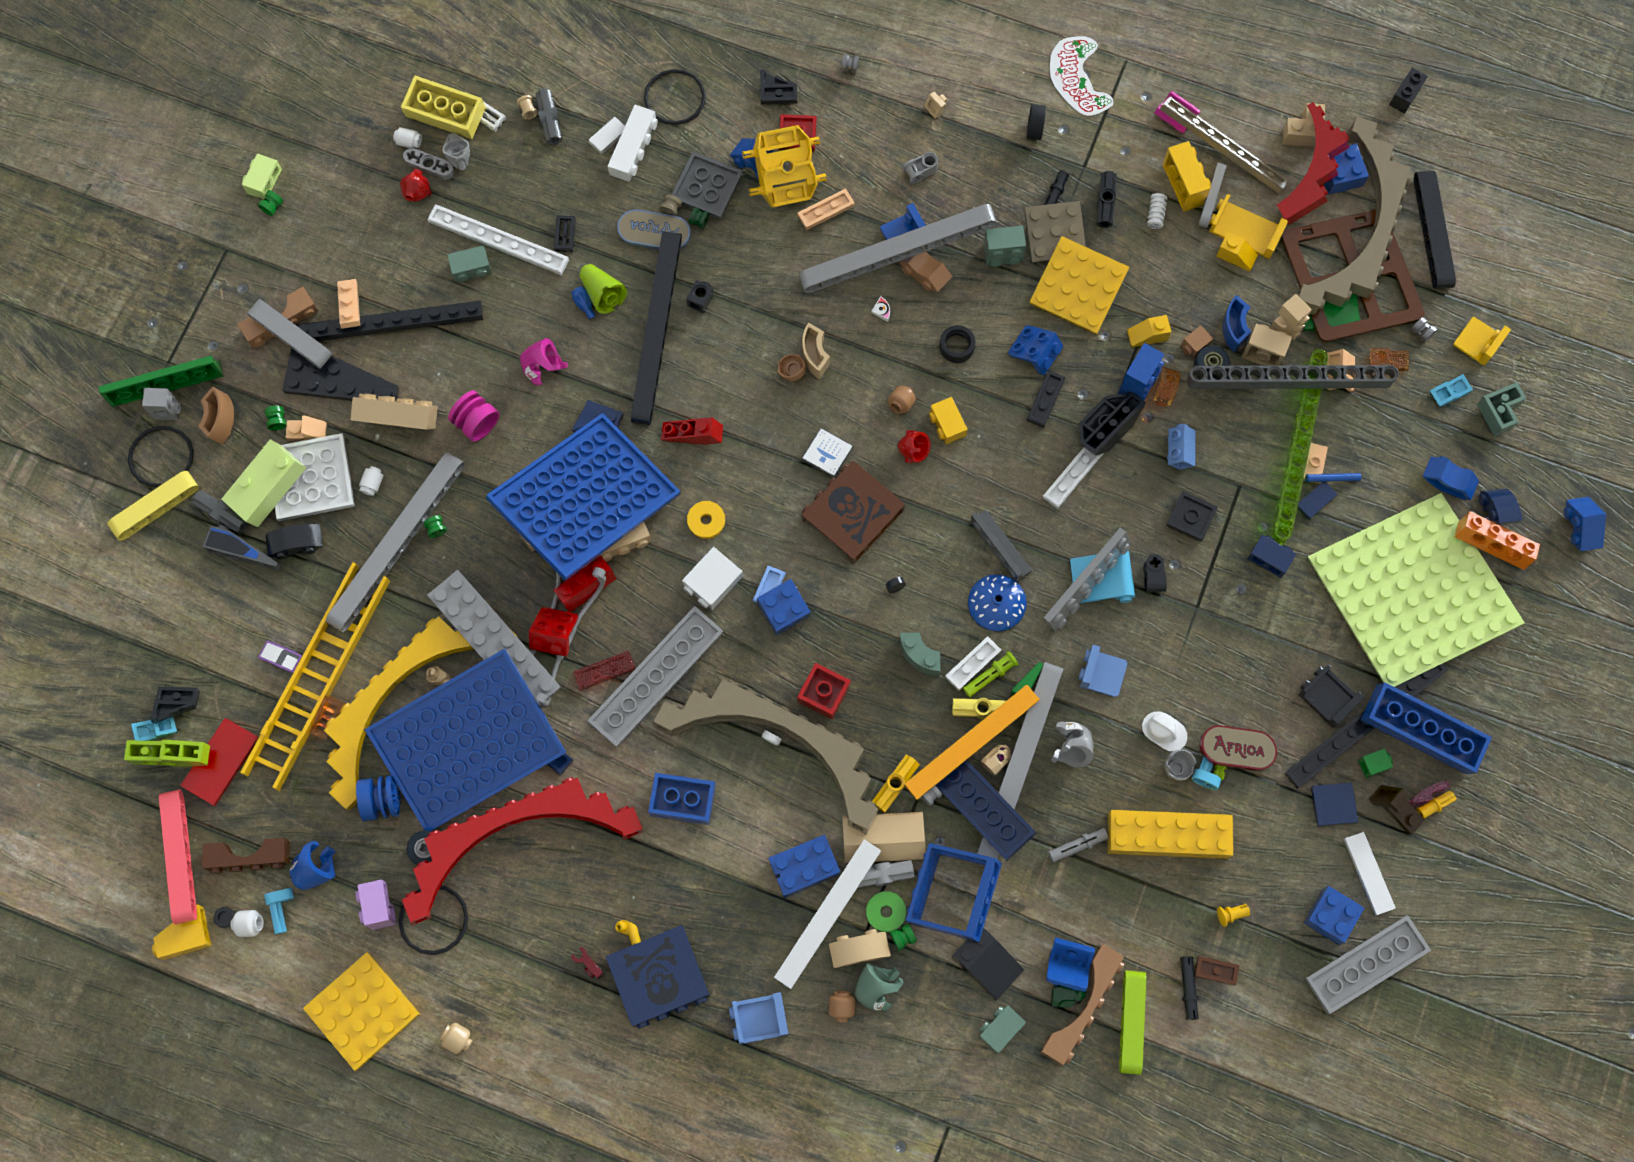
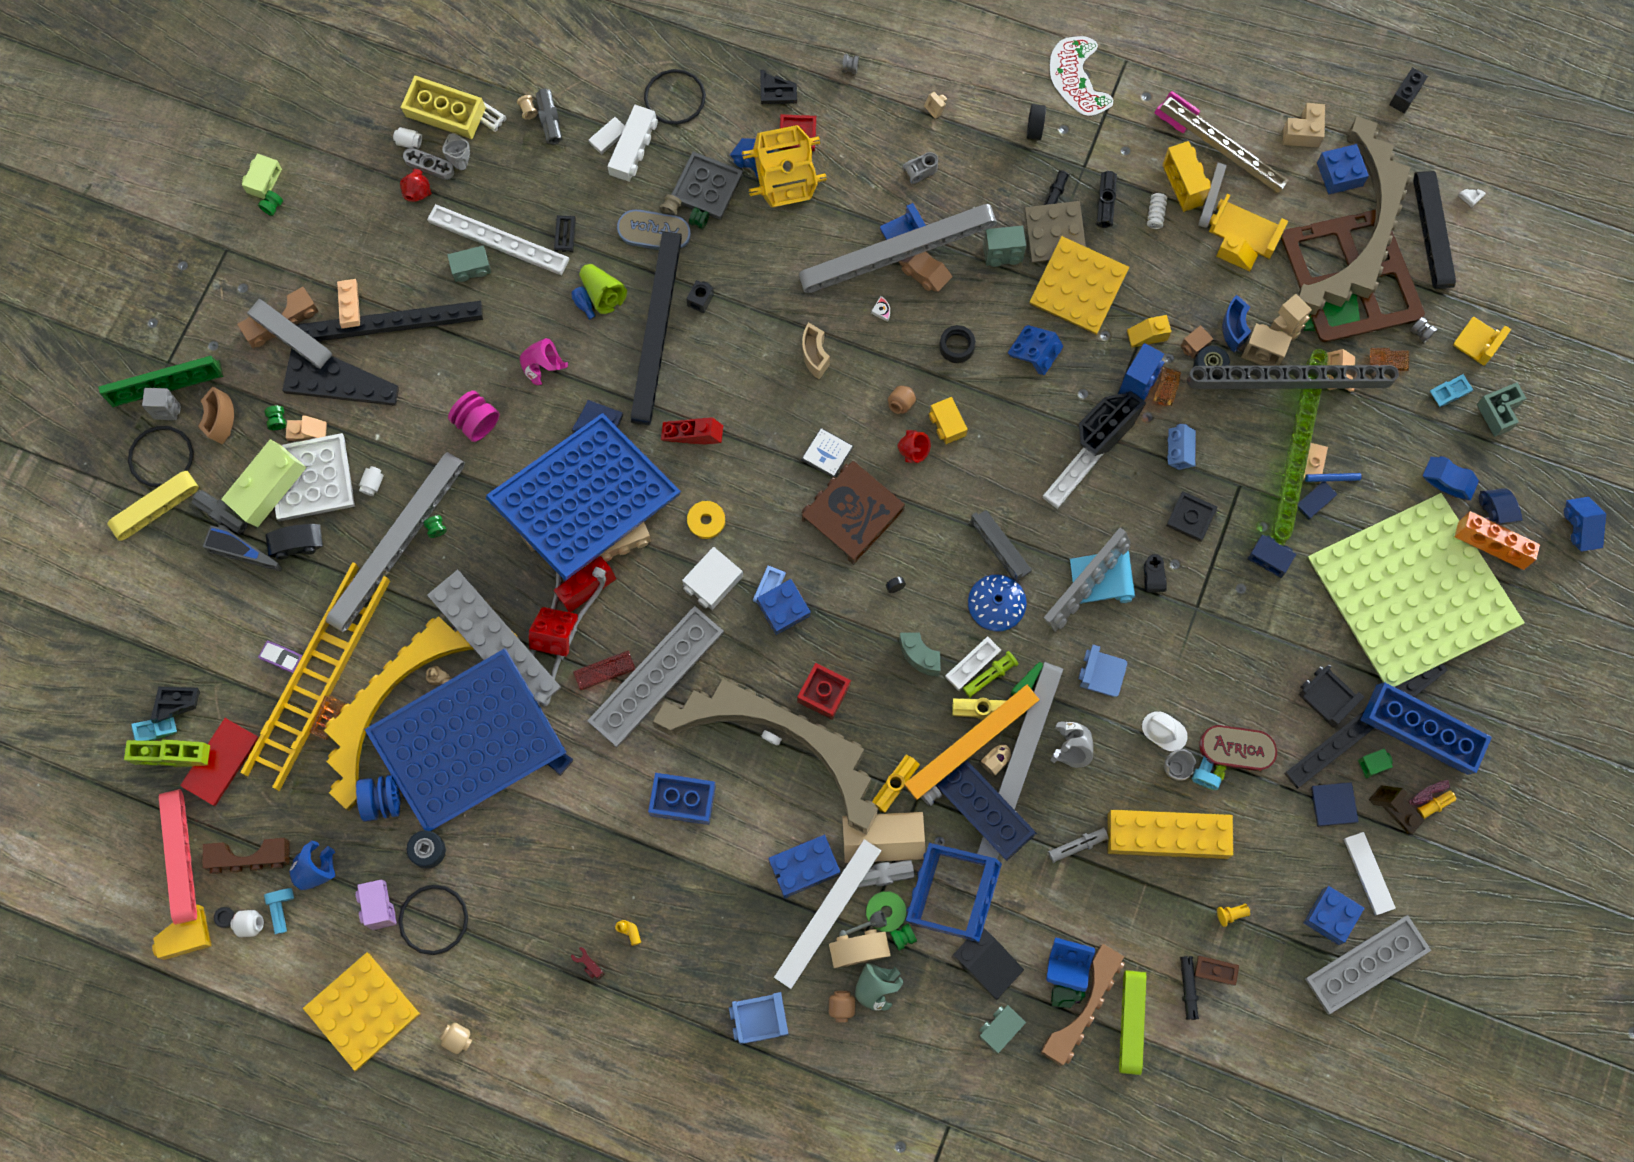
tan brick [351,394,438,430] -> none
red arch [402,777,642,926] -> none
dark blue panel [605,925,710,1029] -> none
medium nougat hair [777,354,806,382] -> none
light nougat plate [797,189,855,231] -> none
black tile [1026,370,1066,428] -> none
red arch [1277,102,1350,225] -> none
none -> hinge [839,910,887,936]
none -> white tile [1458,189,1486,208]

